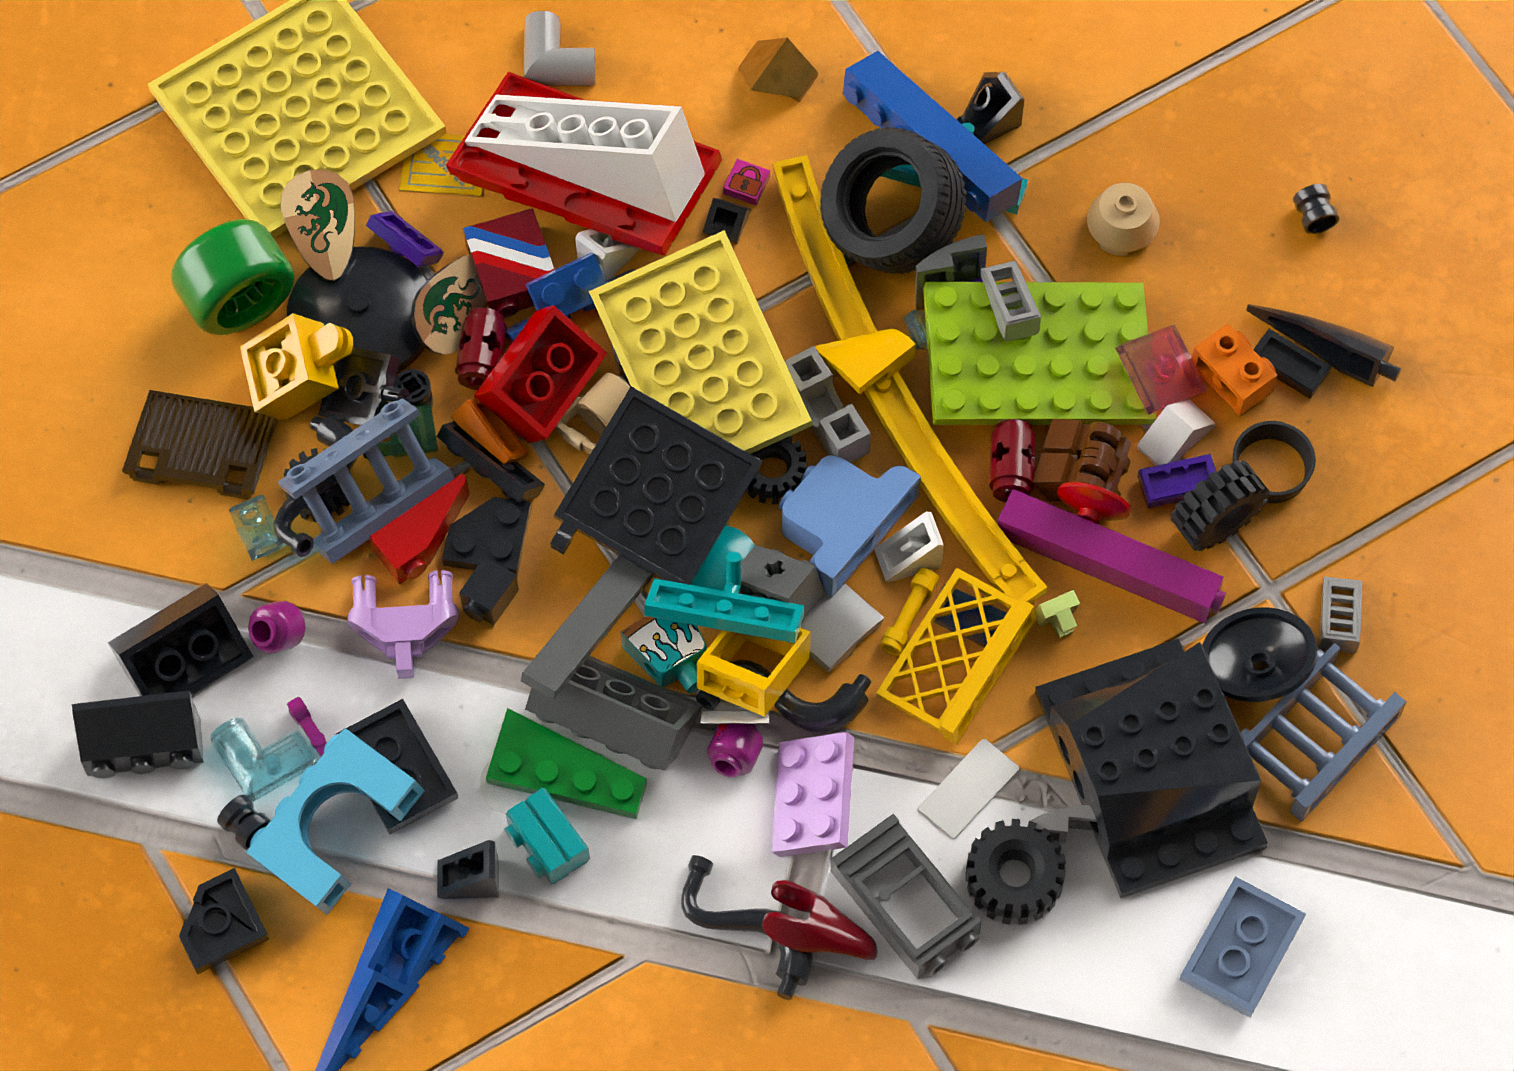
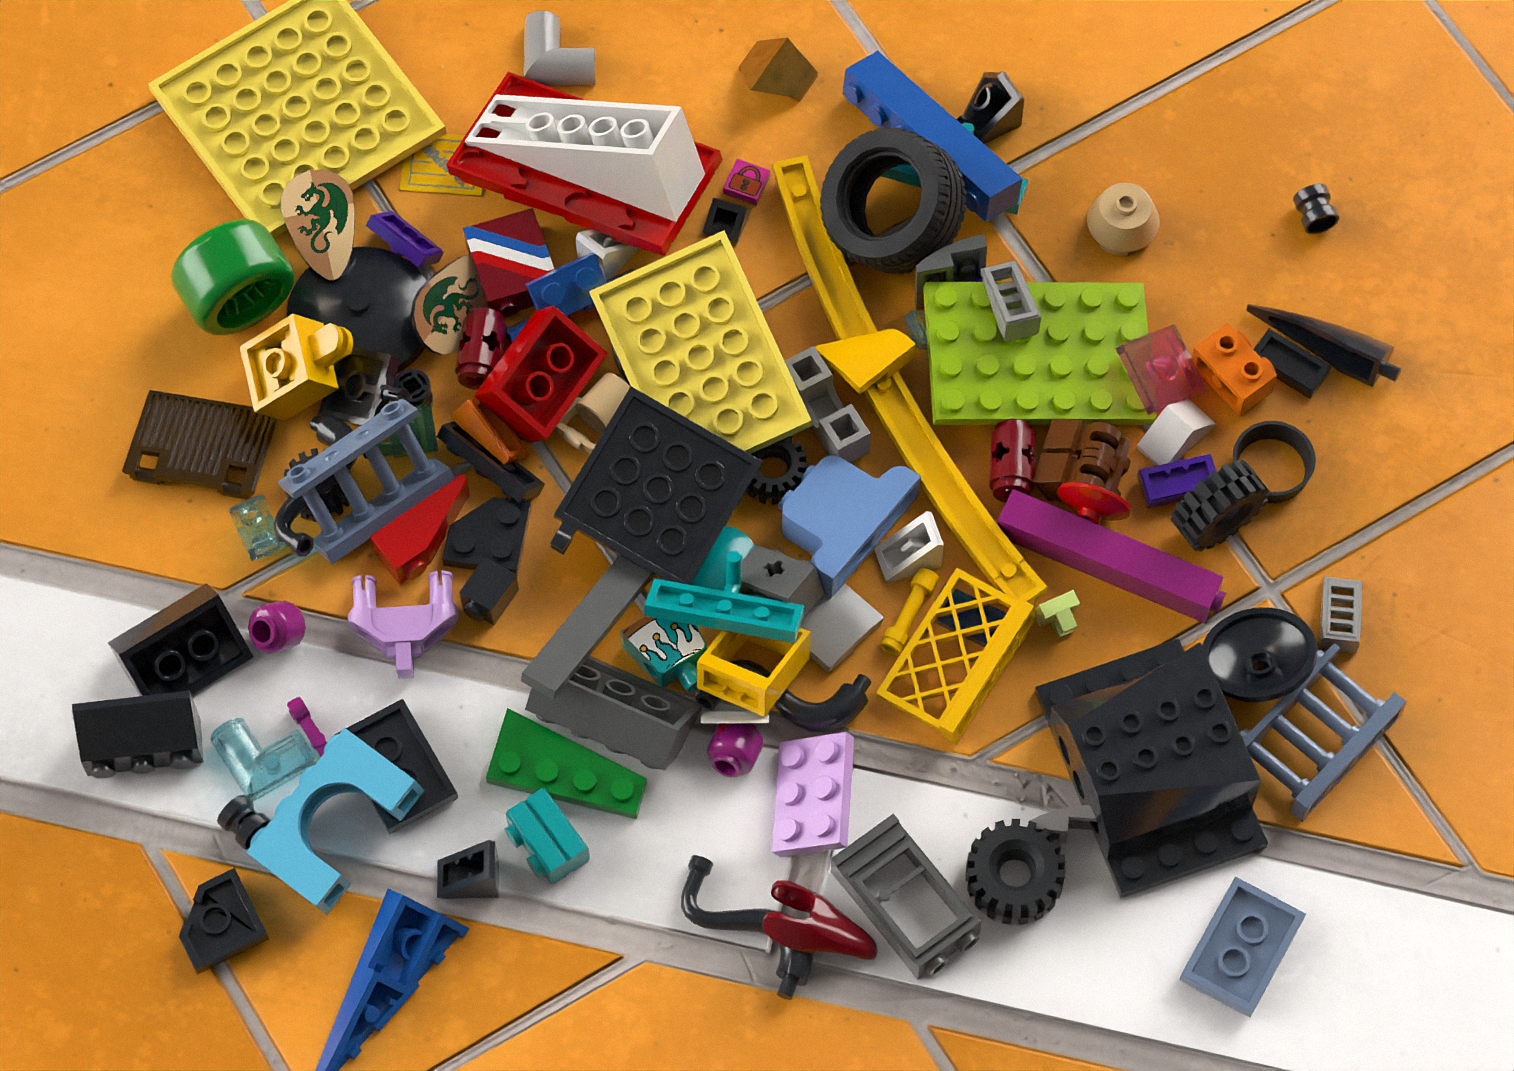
white sticker [918,739,1019,838] -> none

